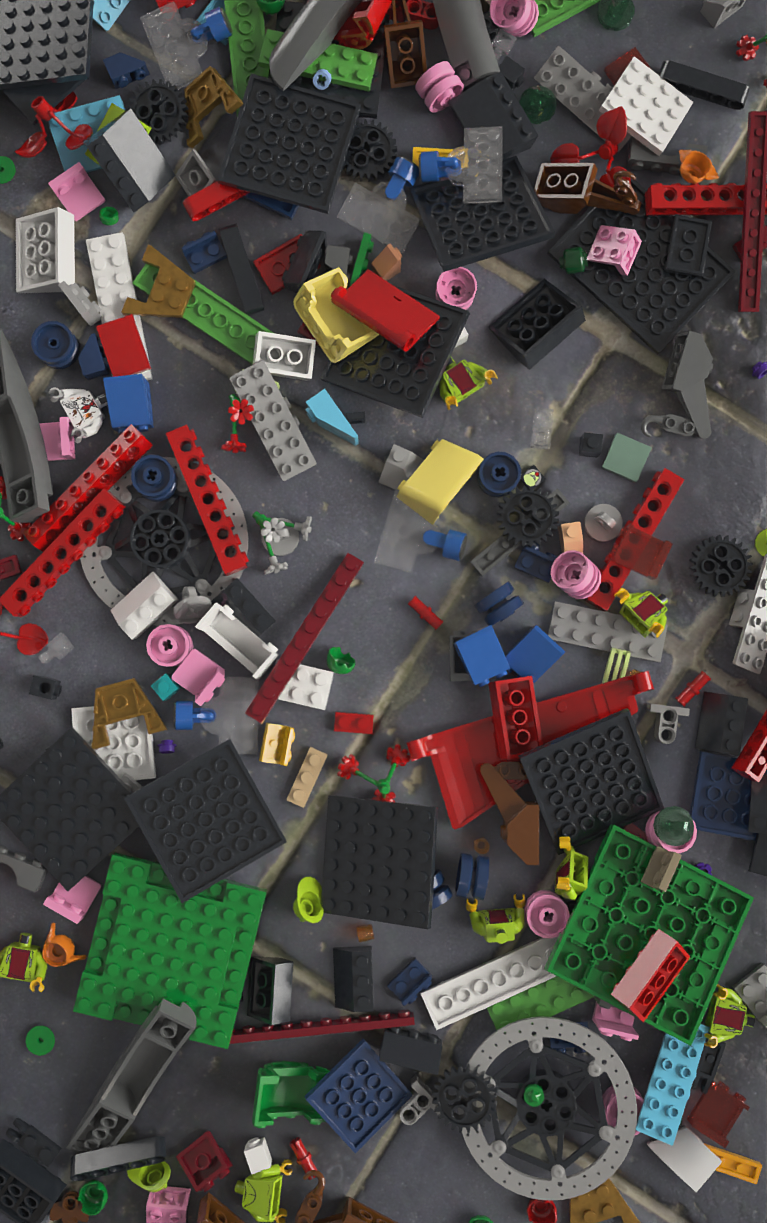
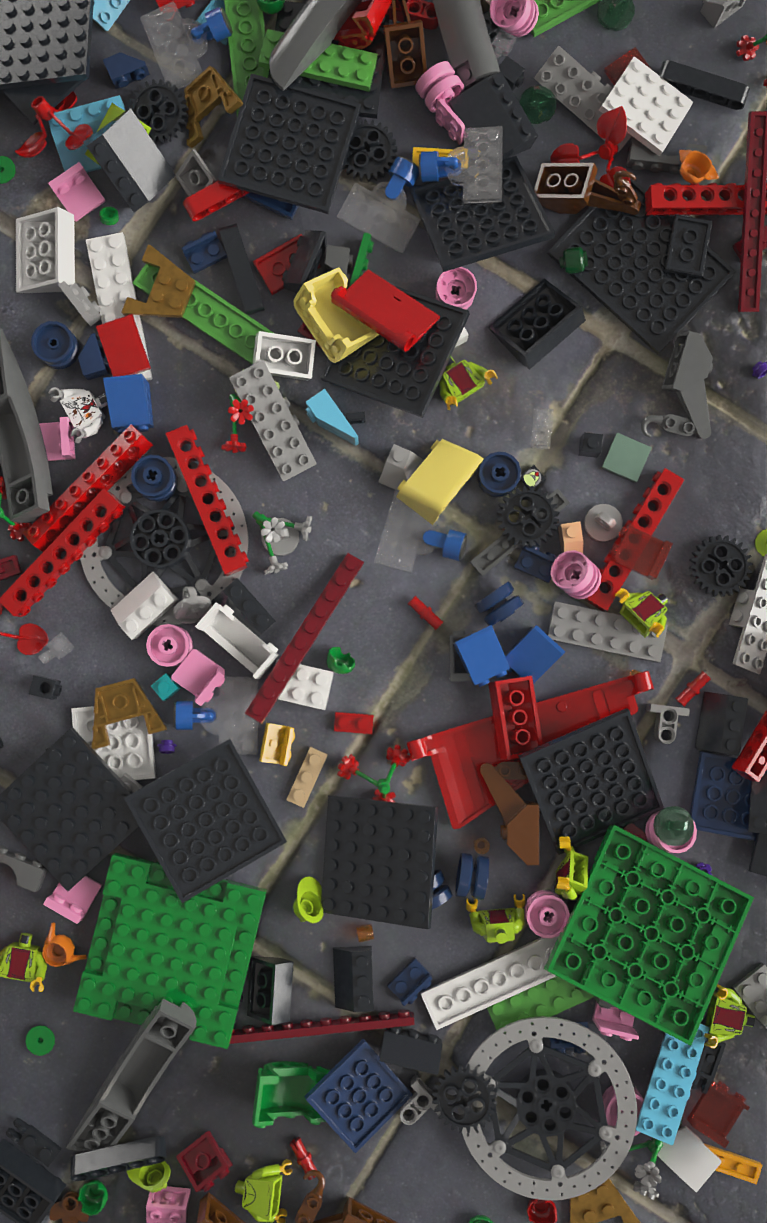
white brick [244,1137,272,1174] -> none
light blue bush [313,69,331,90] -> none
nougat slope [371,244,402,281] -> none
green tile [524,1084,544,1107] -> none
bright pink bracket [587,225,642,276] -> none
yellowish green tile [602,648,631,683] -> none
slope [611,929,690,1023] -> none
dark tan bracket [641,846,682,892] -> none
none -> bright pink bracket [435,98,468,145]
none -> light grey plant [600,1138,663,1200]

